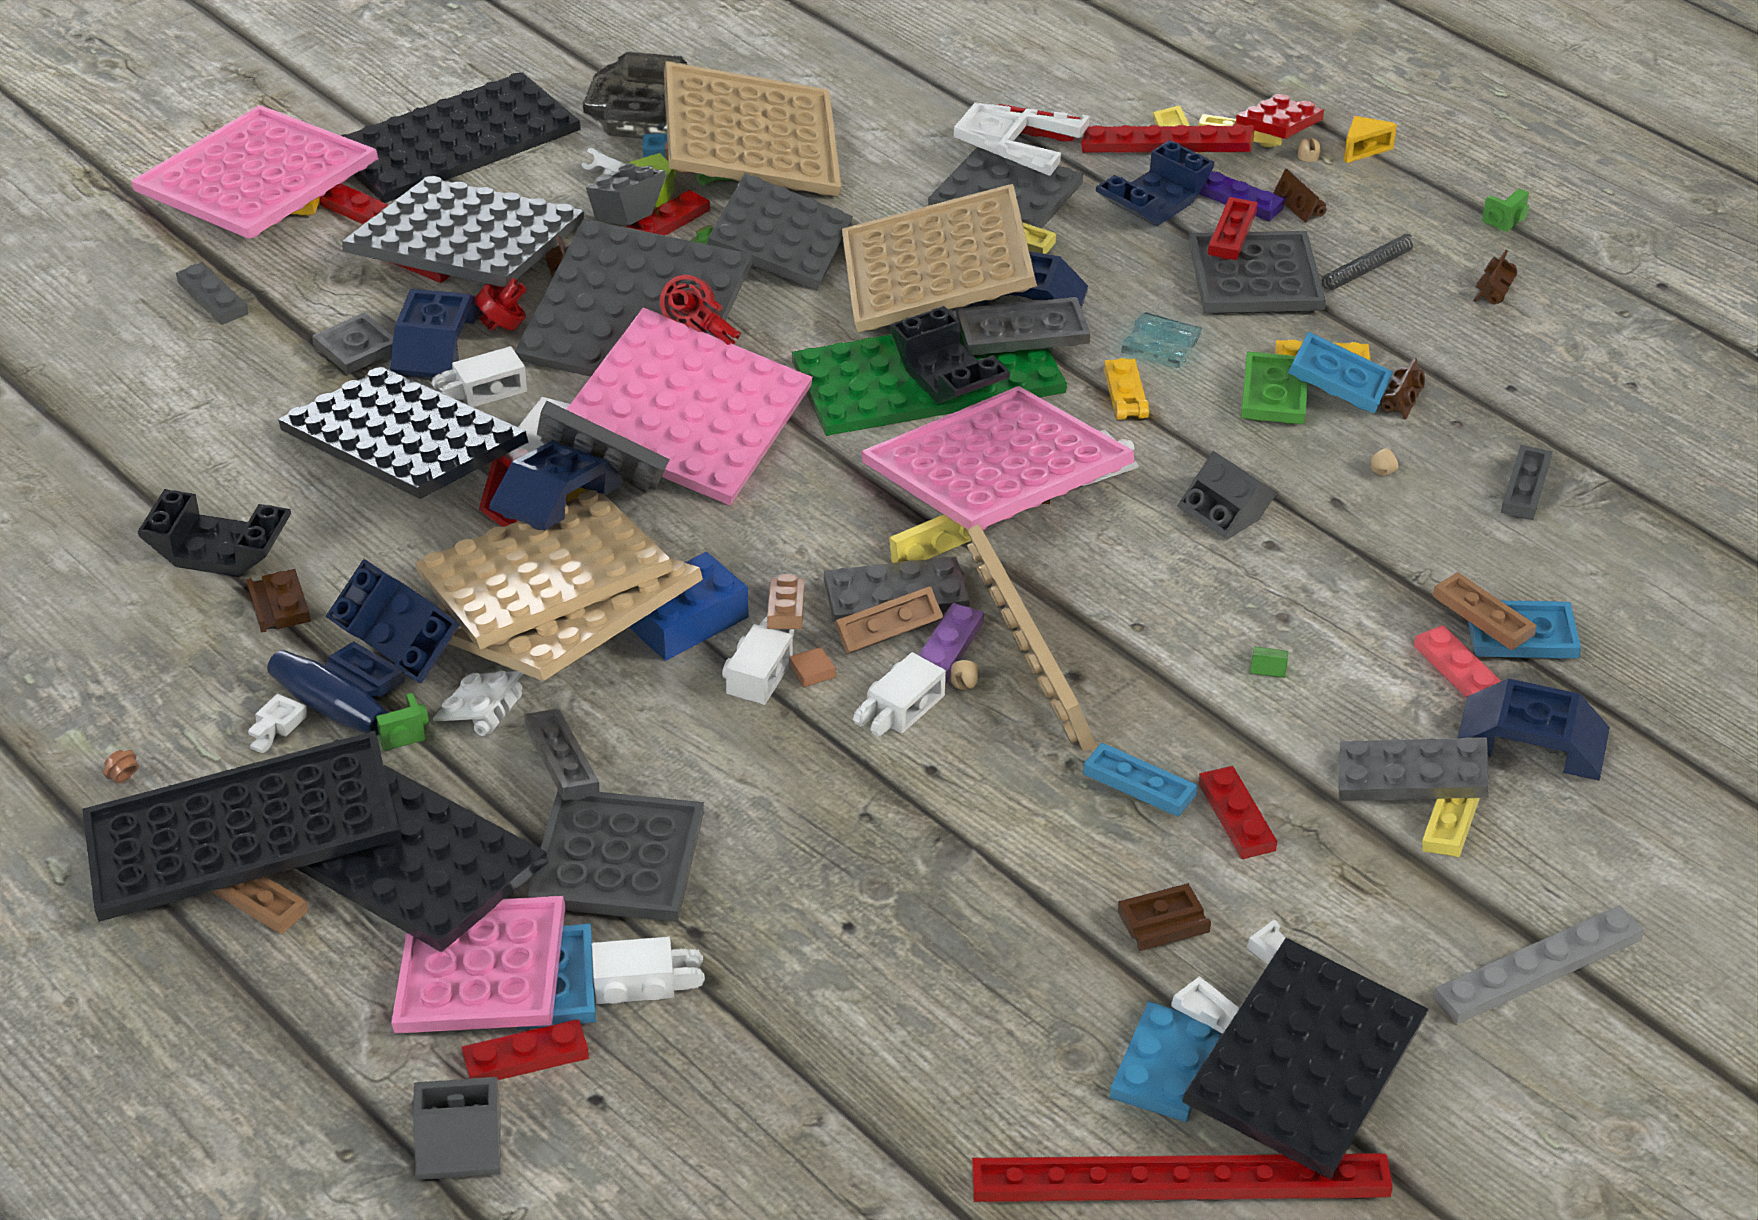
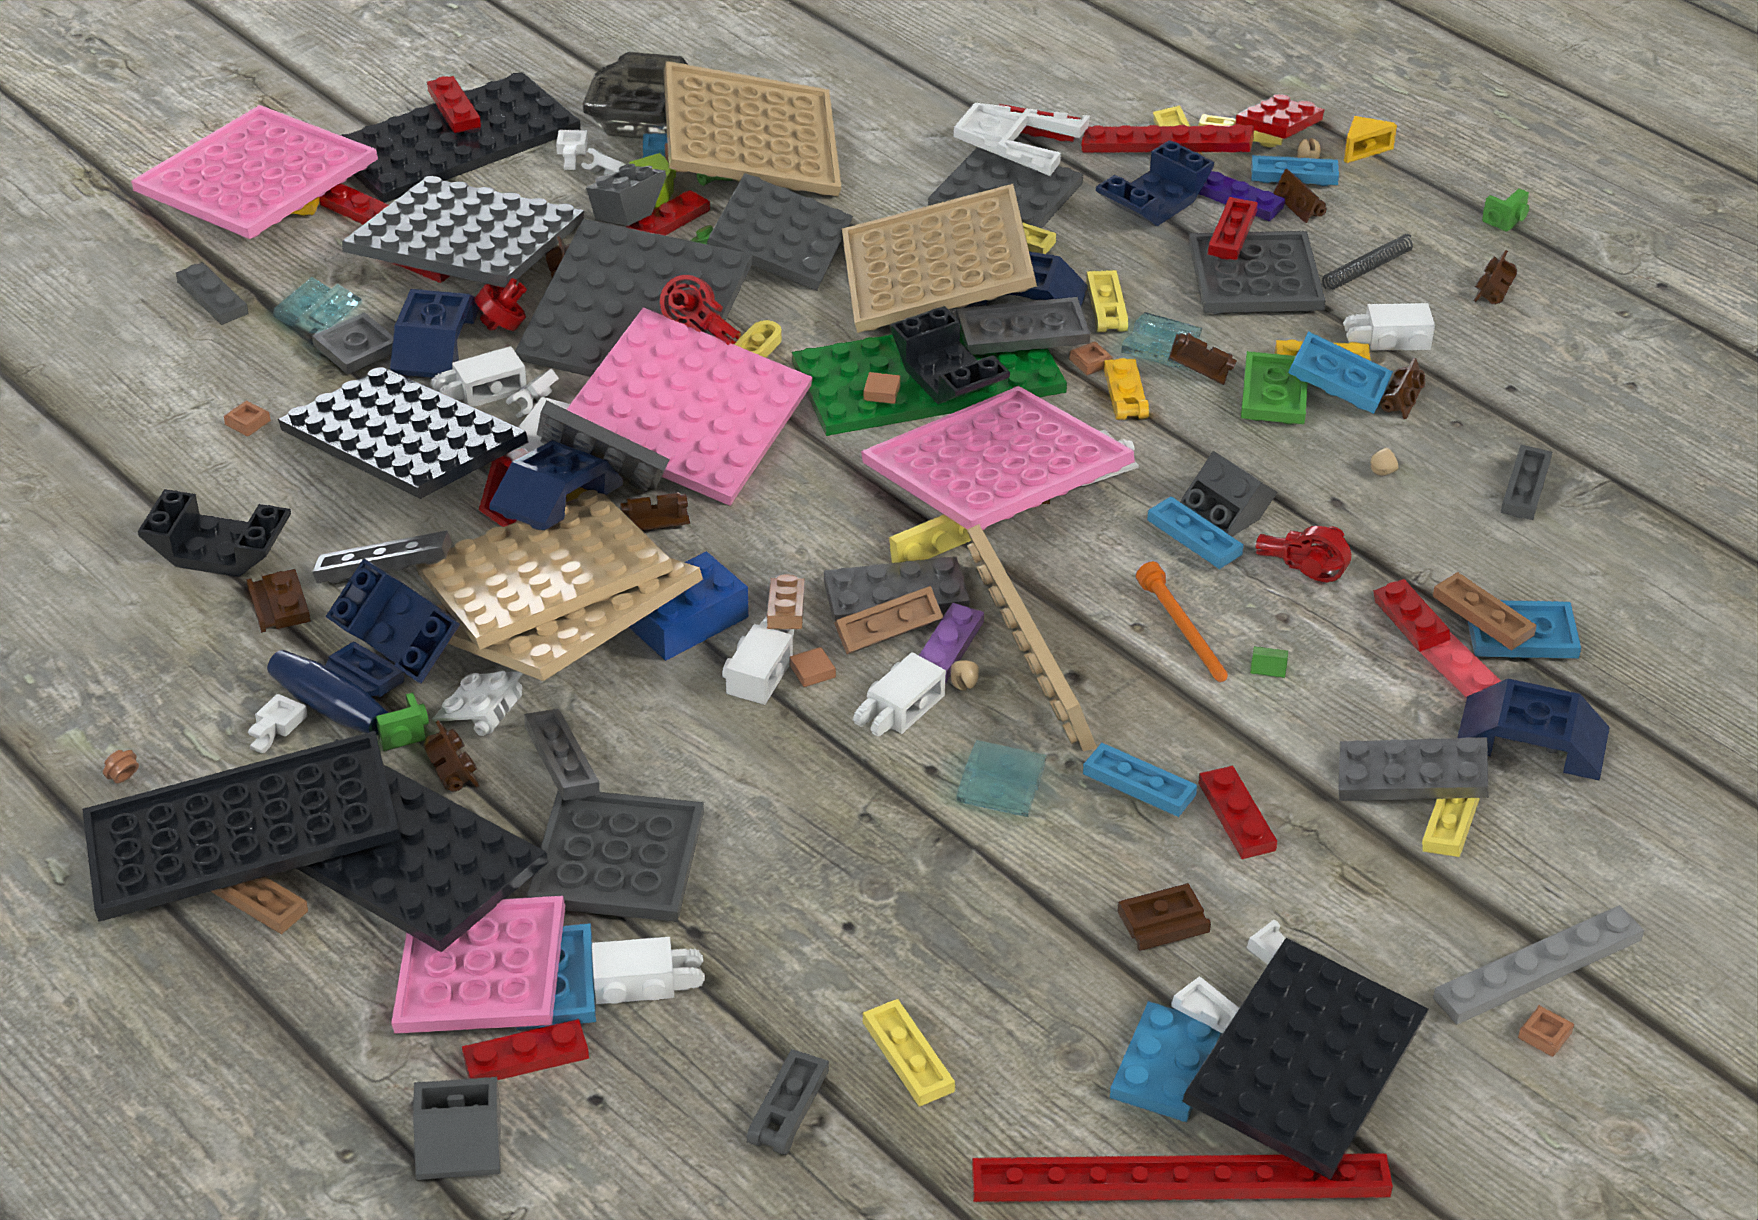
none -> nougat tile [224,400,271,436]
none -> clear light blue slope [273,277,362,334]
none -> flat silver plate [313,530,451,583]
none -> reddish brown hinge [424,720,480,792]
none -> red plate [427,76,481,133]
none -> white plate [506,368,559,418]
none -> white plate [556,130,588,170]
none -> reddish brown hinge [620,492,690,531]
none -> light yellow plate [735,320,782,358]
none -> dark grey plate [746,1049,829,1155]
none -> light yellow plate [863,999,955,1107]
none -> nougat tile [864,372,900,404]
none -> clear light blue slope [956,740,1047,817]
none -> nougat tile [1069,341,1113,375]
none -> light yellow plate [1086,270,1128,333]
none -> orange piece [1136,561,1228,682]
none -> dark azure plate [1147,496,1244,569]
none -> reddish brown hinge [1169,333,1237,385]
none -> dark azure plate [1251,155,1339,186]
none -> red pin [1255,526,1352,582]
none -> white hinge [1343,303,1435,351]
none -> red plate [1373,579,1451,652]
none -> nougat tile [1518,1005,1574,1057]

